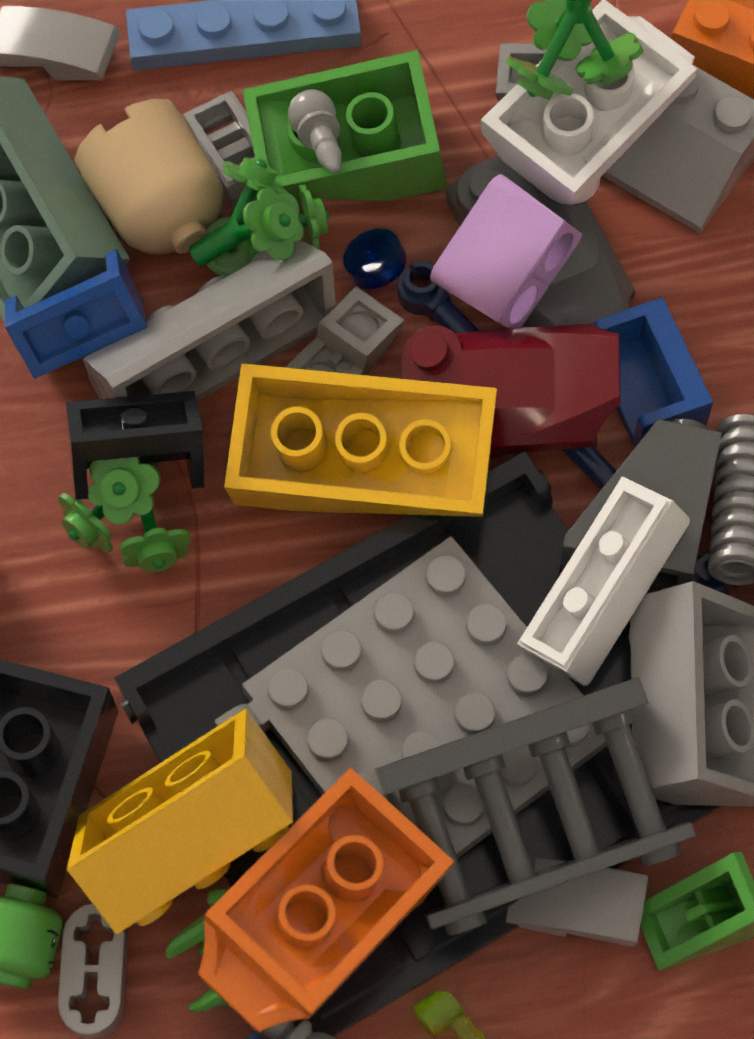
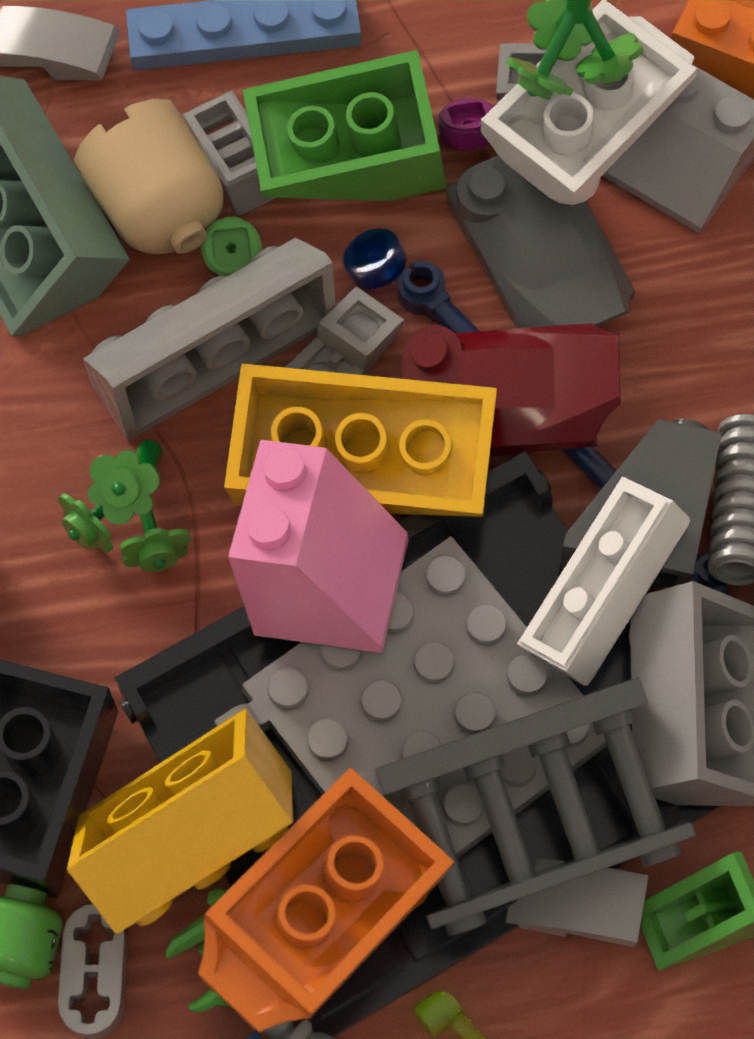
blue panel [5,249,147,379] -> none
black panel [66,391,205,500] -> none
bright green plant [189,157,329,267] -> none
light grey bar [288,89,342,173] -> none
lavender piece [430,174,583,329] -> none
blue panel [593,297,713,447] -> none
none -> bright pink slope [228,440,409,653]
none -> magenta tile [438,98,494,150]

